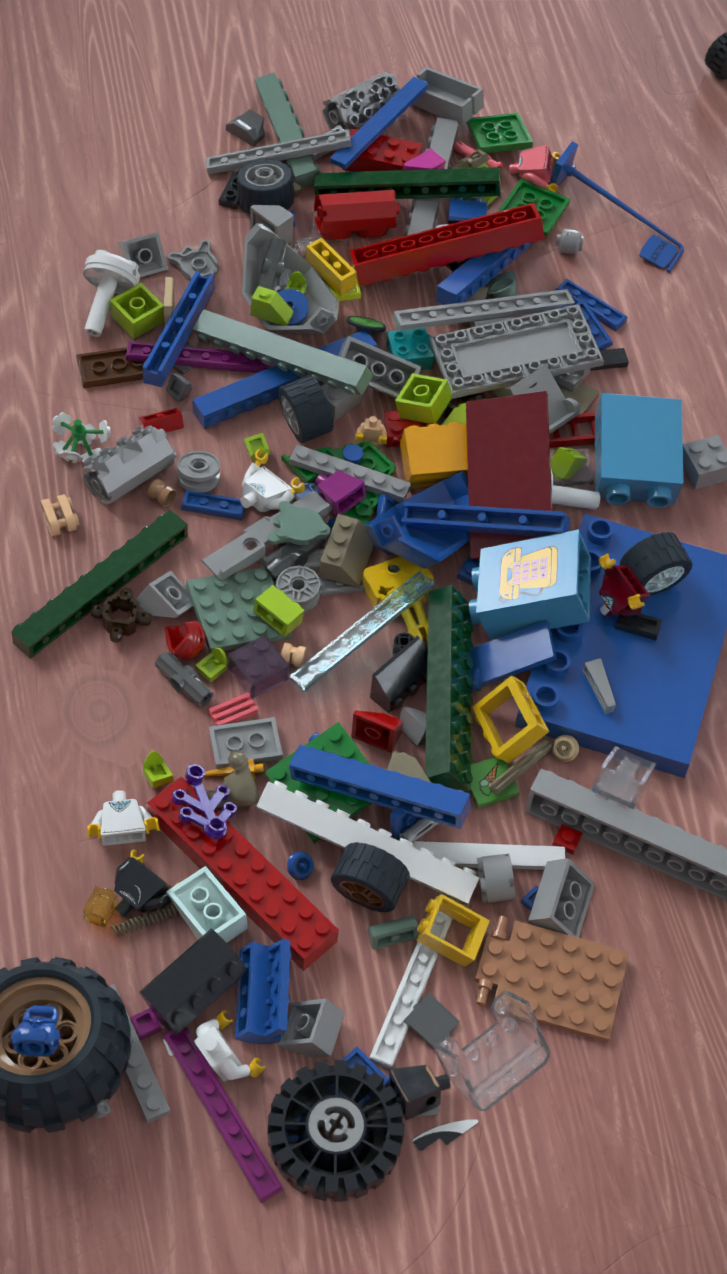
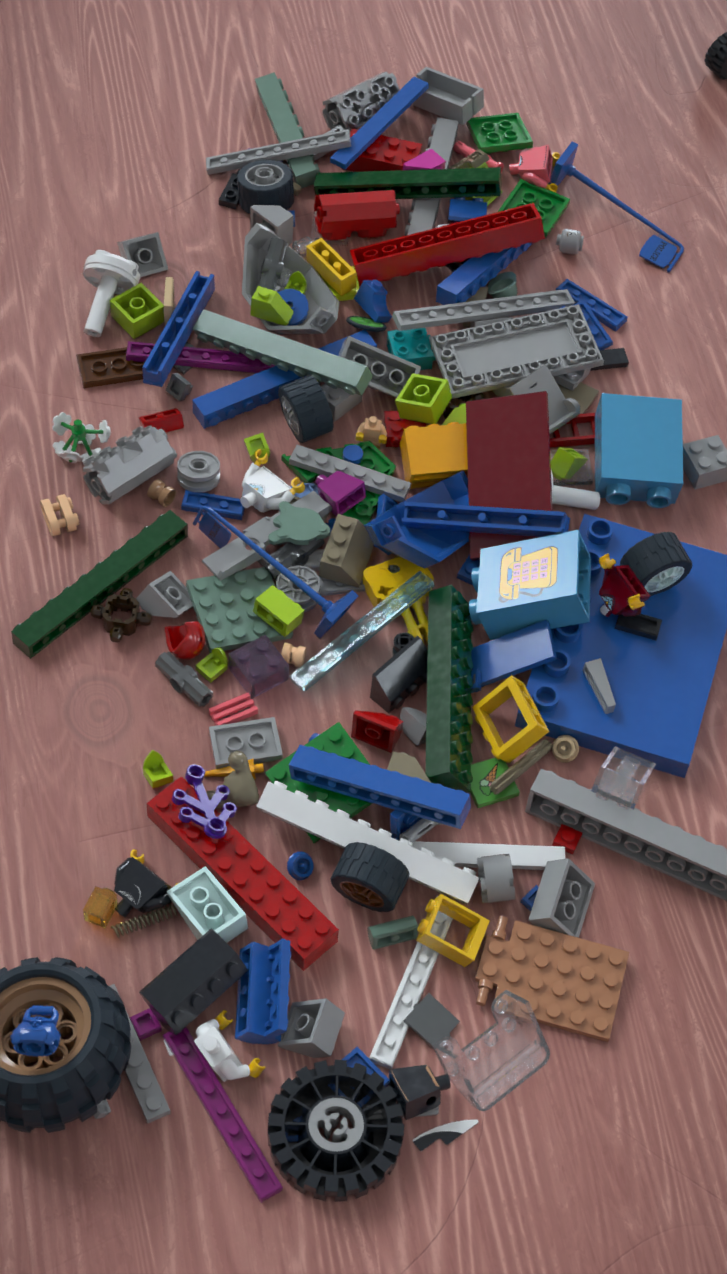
white torso [87,791,160,846] -> none
light grey tile [167,240,218,280] -> none
dark grey slope [226,109,265,146] -> none
none -> blue piece [193,506,358,639]
none -> blue arch [354,279,392,323]

